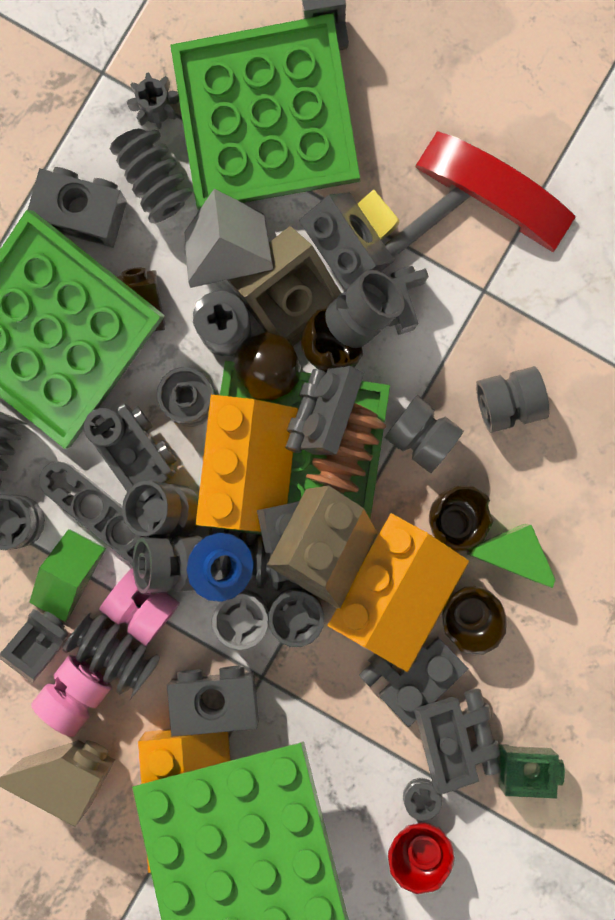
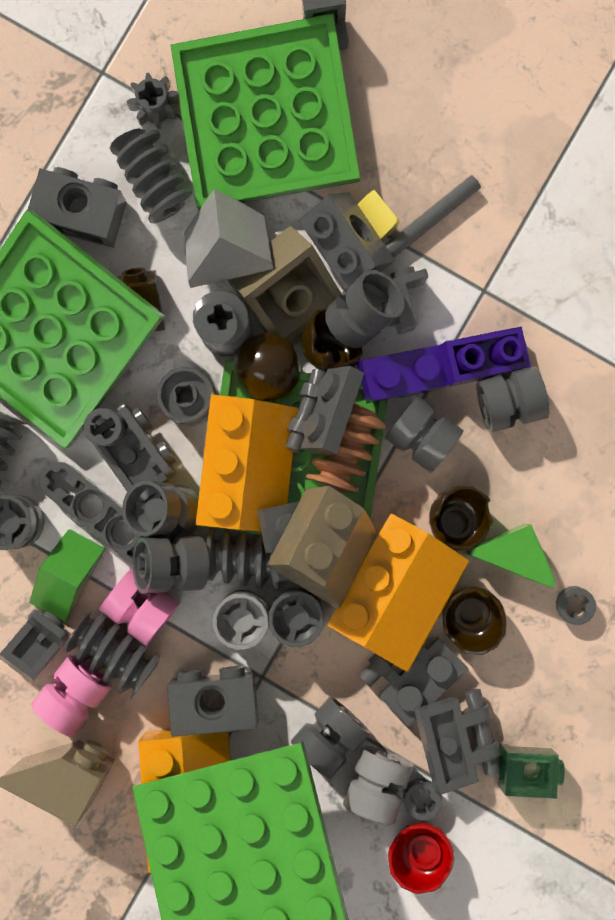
blue piece [186,533,254,602] -> none
red slope [415,131,576,252] -> none
none -> dark grey wheel [291,696,371,779]
none -> light grey wheel [343,746,414,825]
none -> dark purple slope [357,326,531,404]
none -> dark grey bush [556,586,596,625]

